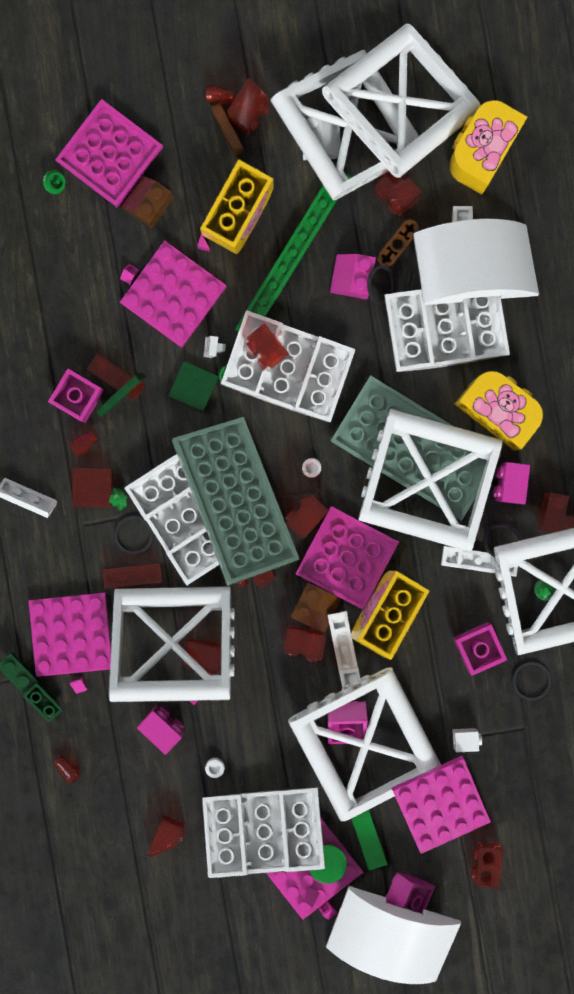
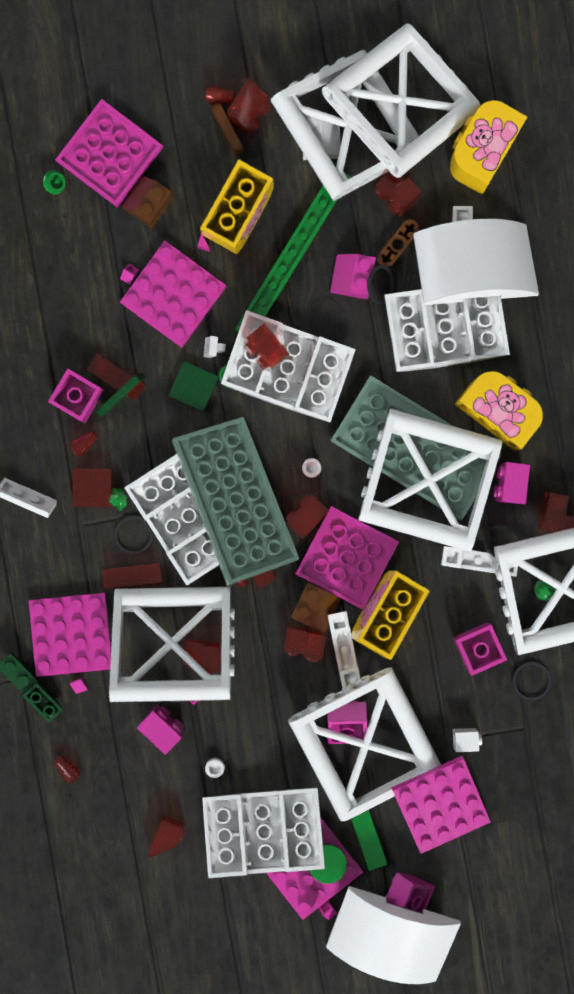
clear red brick [470,842,504,889] -> none

